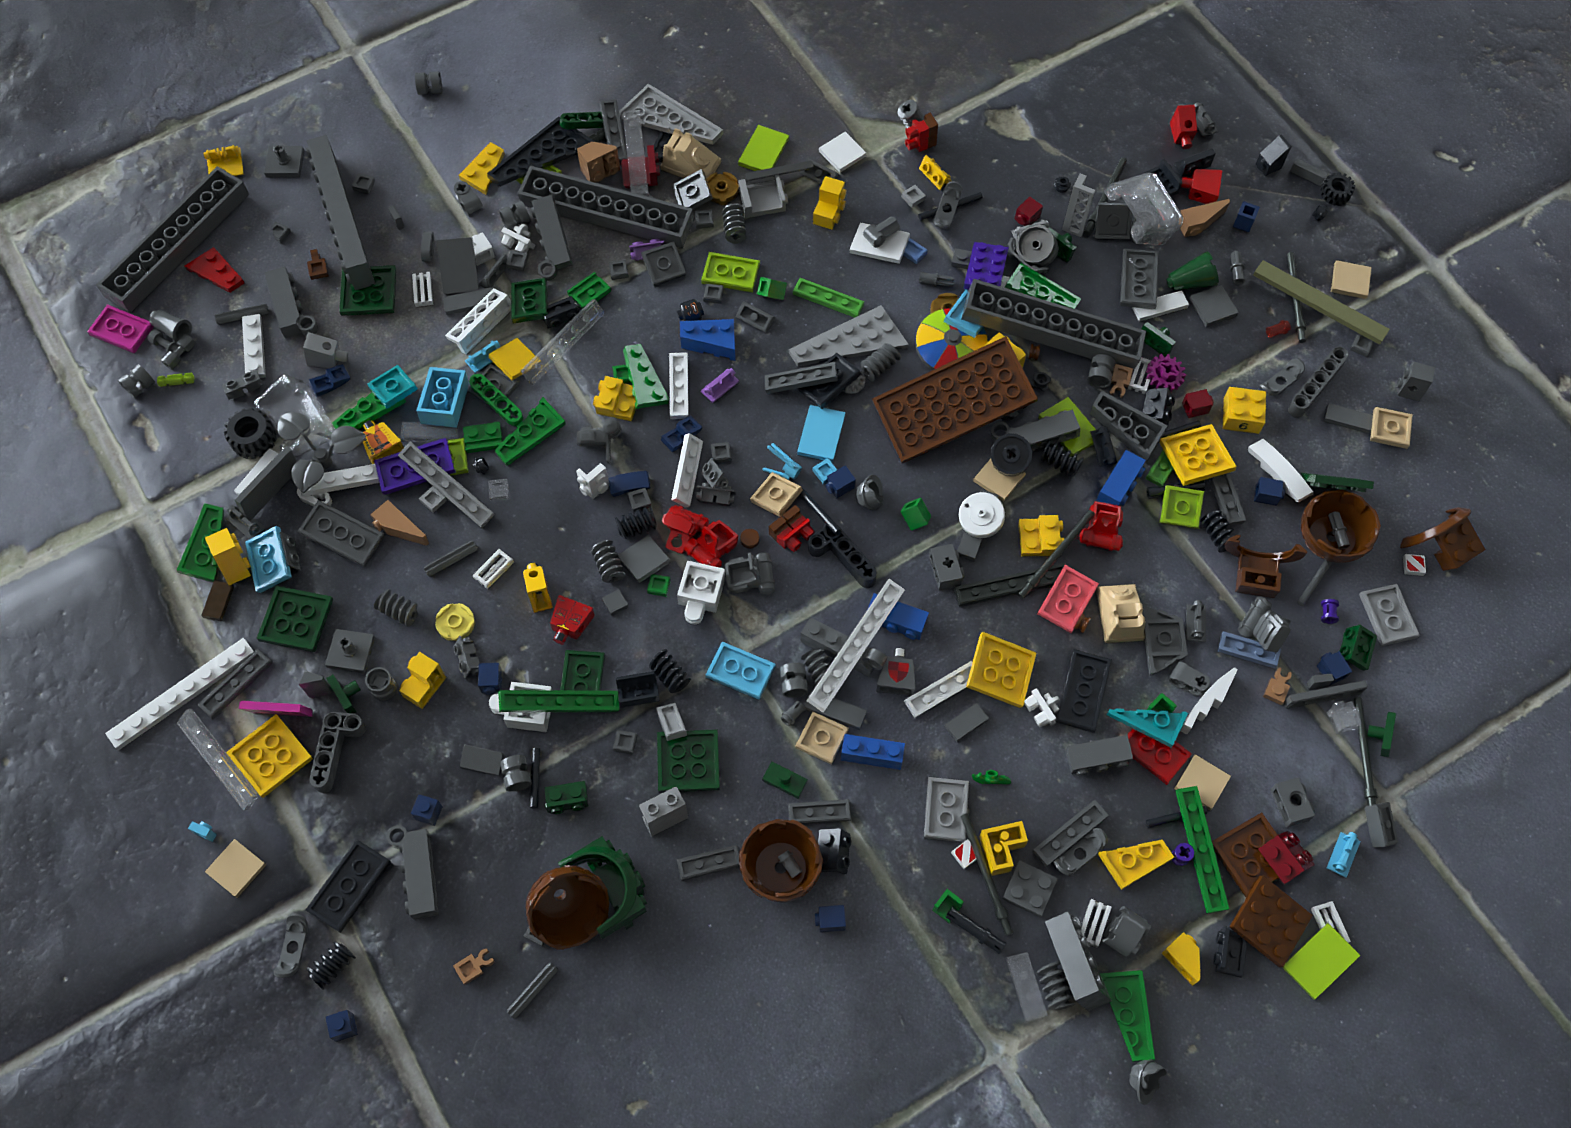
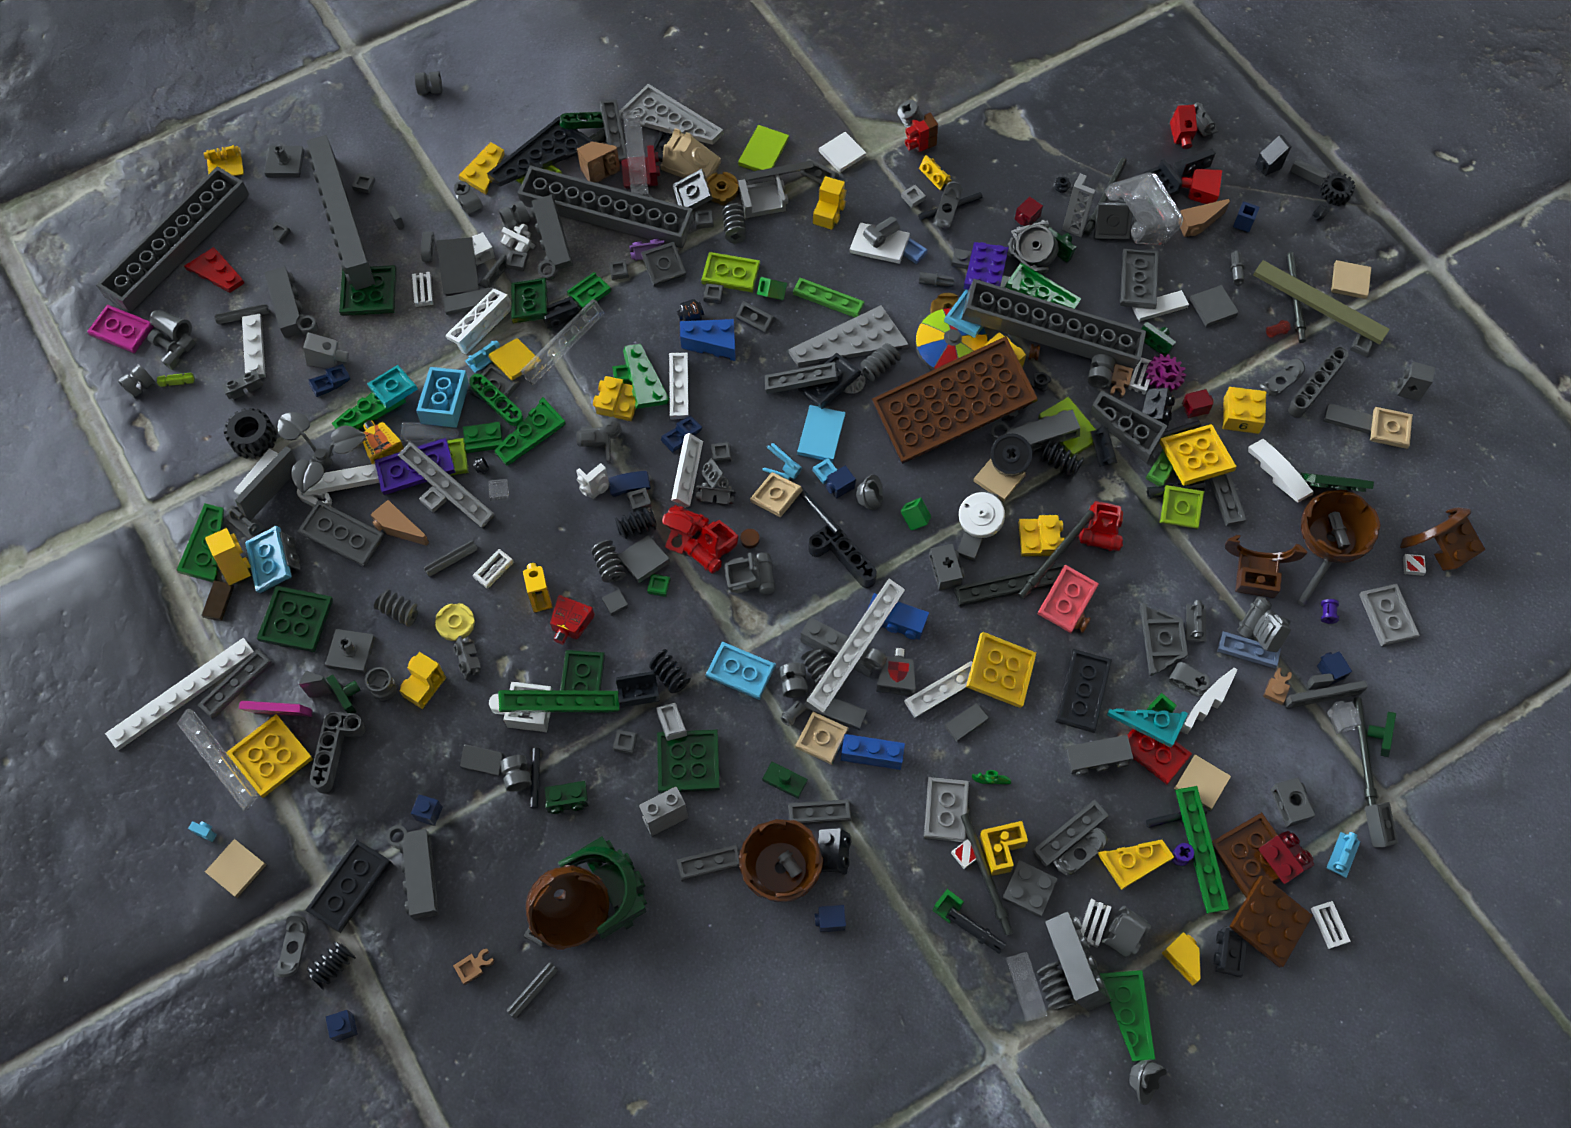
clear windscreen [254,374,335,458] -> none
reddish brown plate [307,249,329,280] -> none
dark blue brick [478,663,502,695] -> none
white brick [677,561,726,625] -> none
medium lavender hinge [700,368,739,403] -> none
red hips [769,505,815,552] -> none
white hips [1024,688,1060,727] -> none
tan piece [1096,584,1145,643] -> none
blue brick [1097,450,1146,506] -> none
dark green cone [1166,251,1219,291] -> none
black piece [1200,510,1235,553] -> none
dark blue brick [1254,477,1285,506] -> none
lime tile [1282,923,1361,1000] -> none
dark green bracket [1339,625,1377,671] -> none

